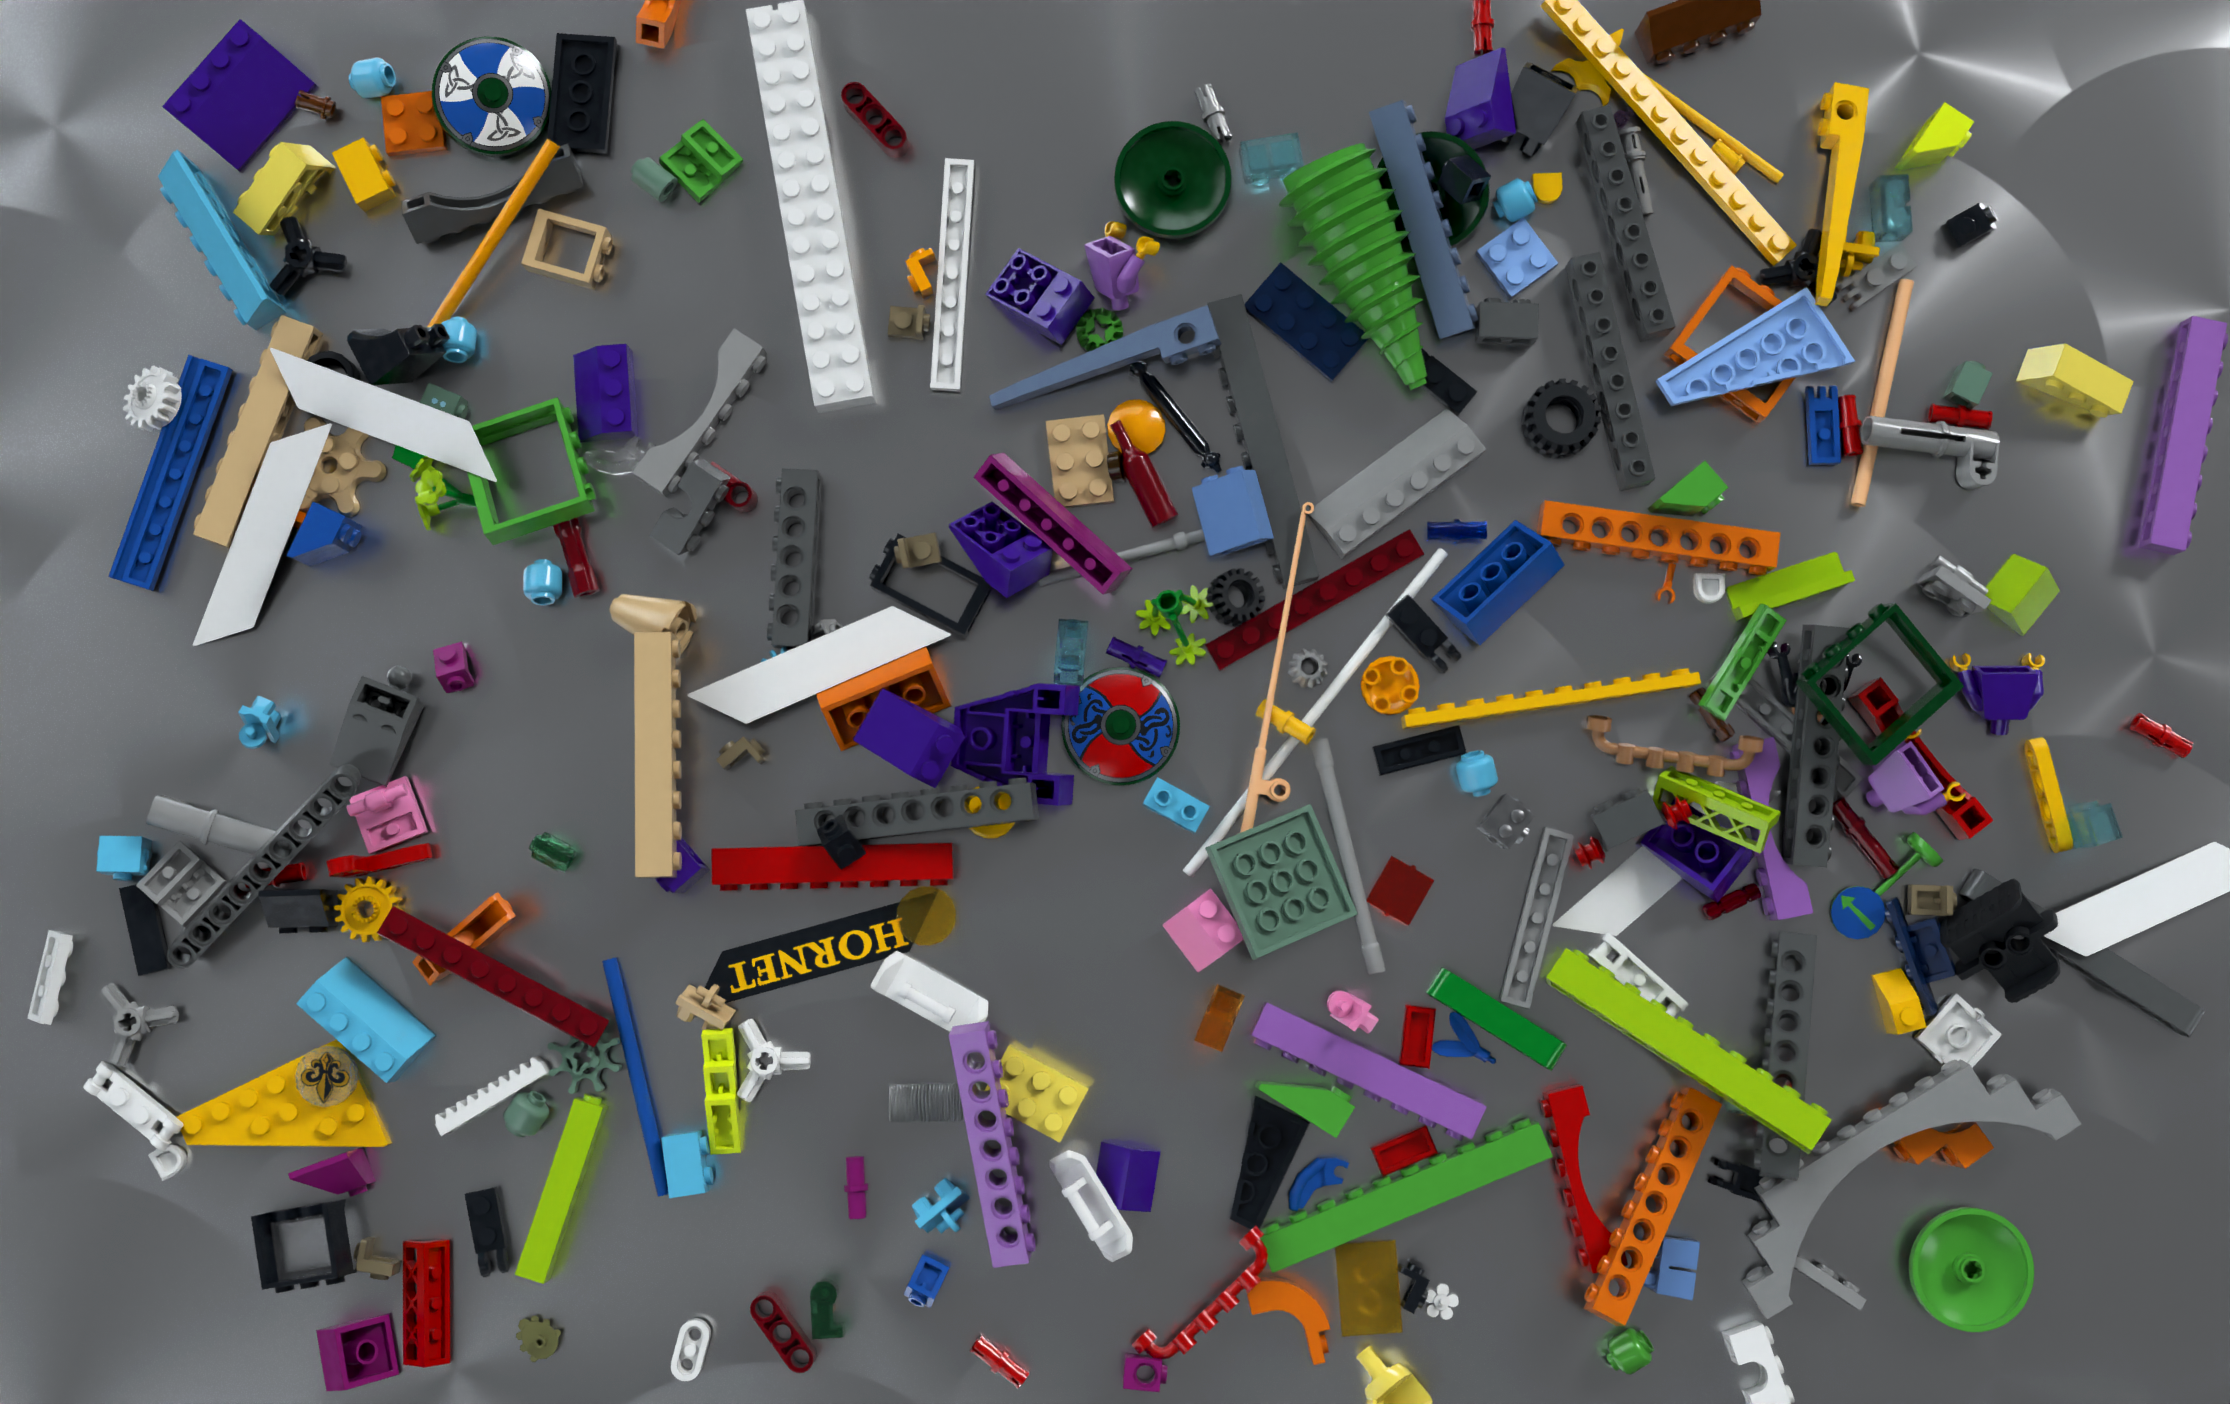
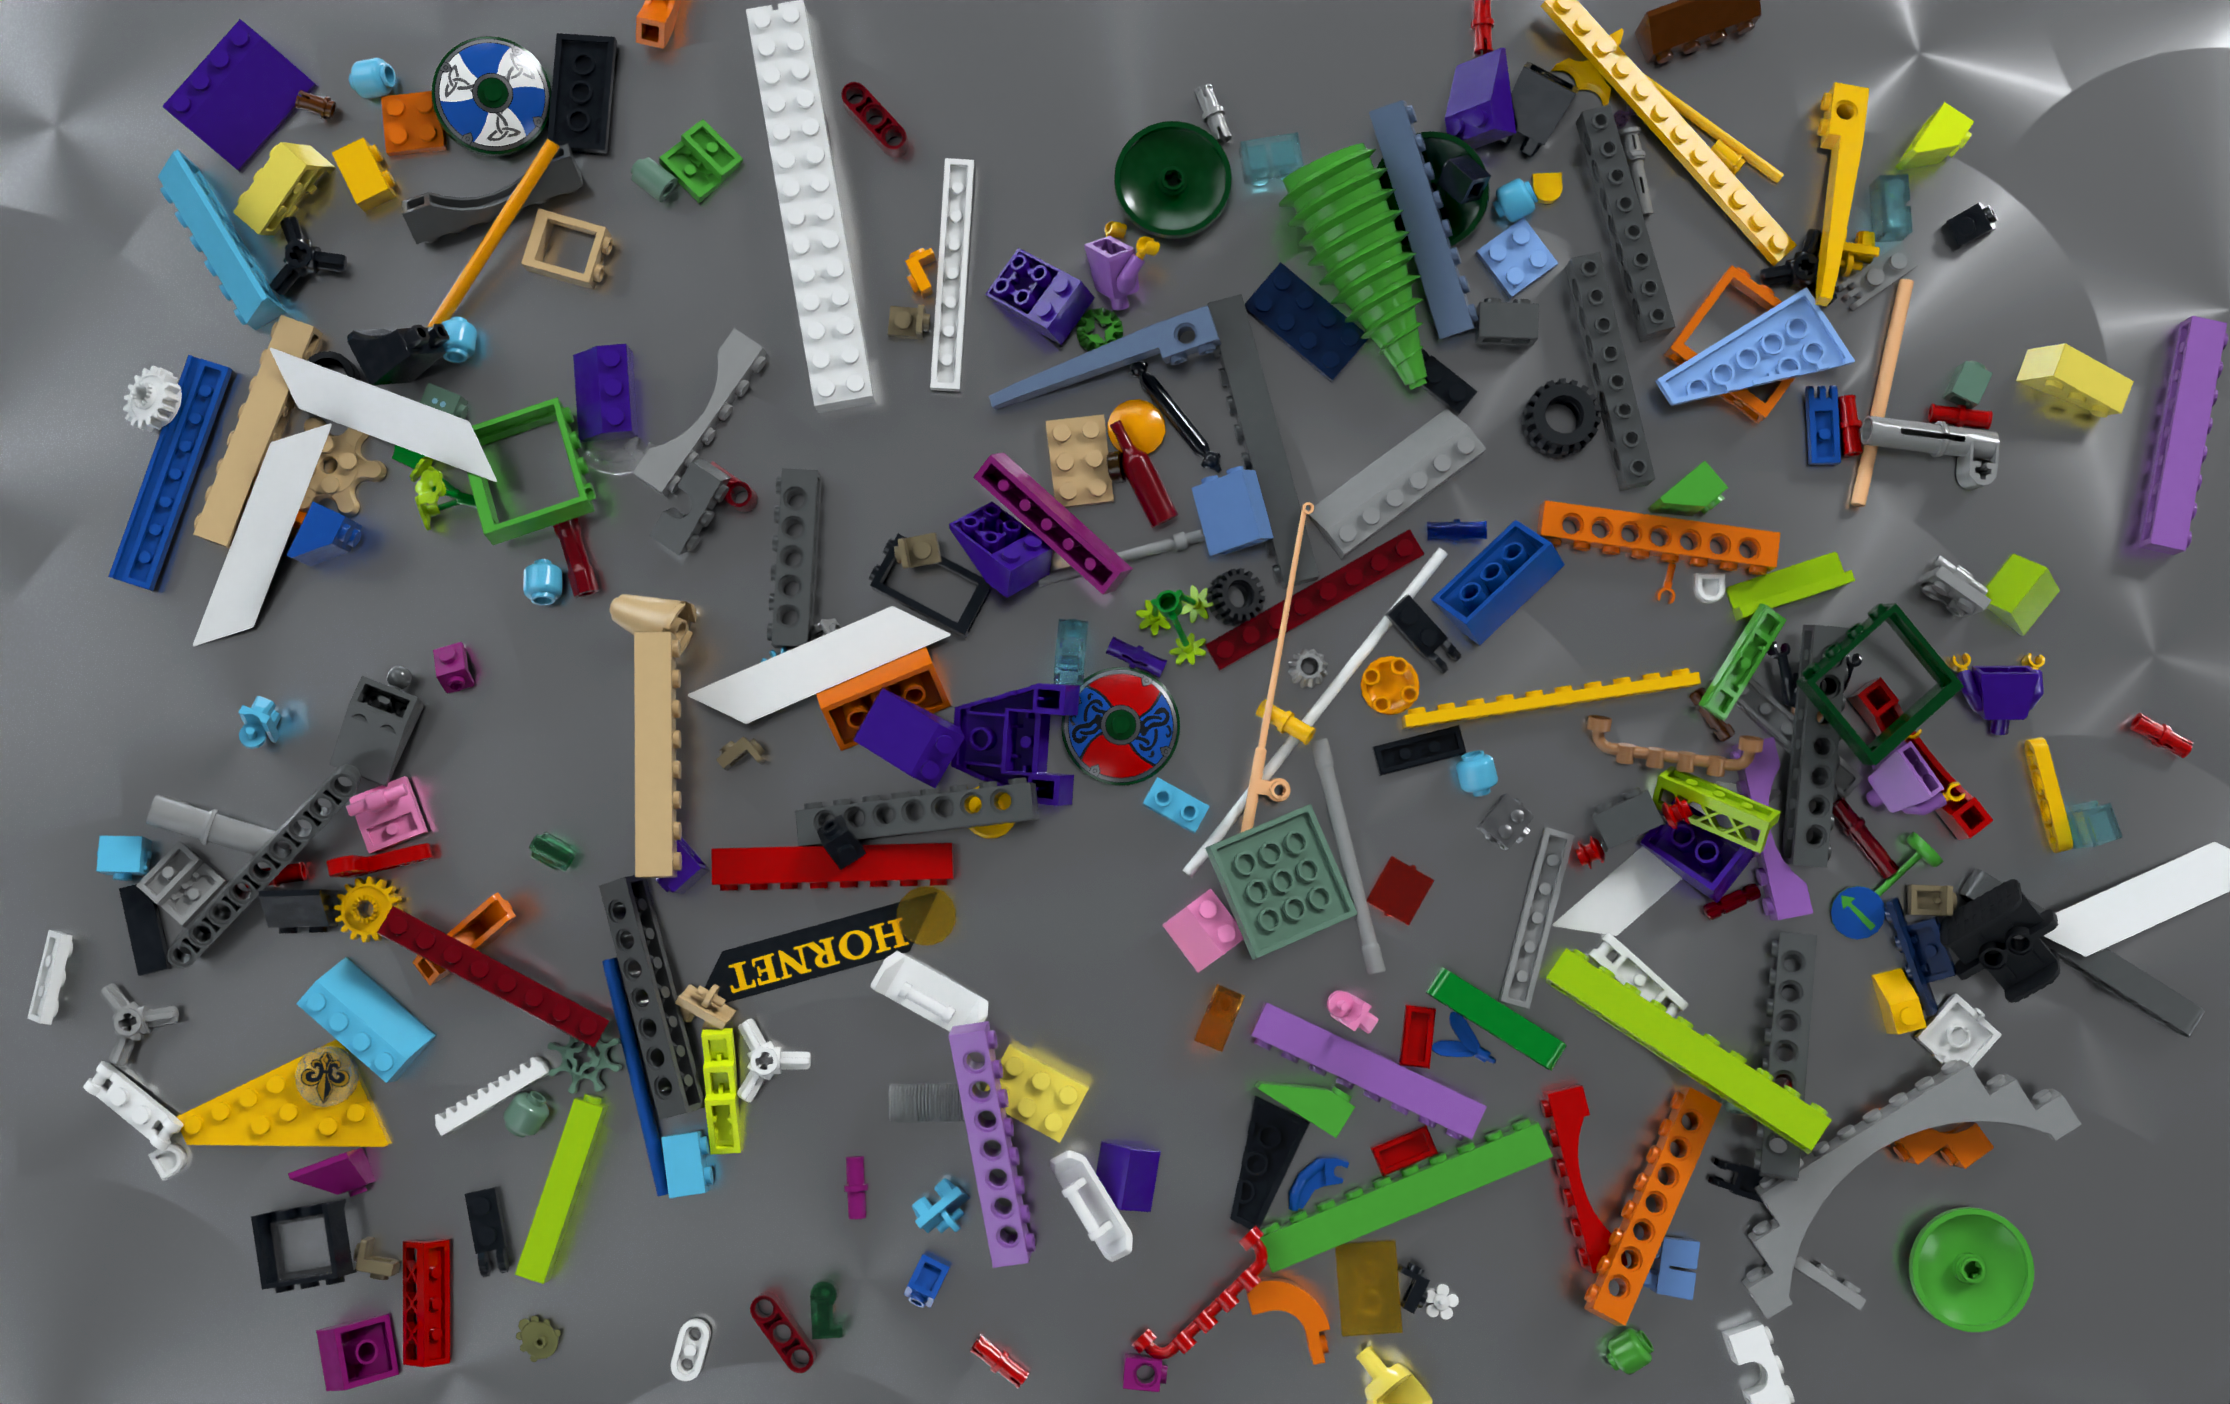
none -> dark grey brick [599,875,705,1120]

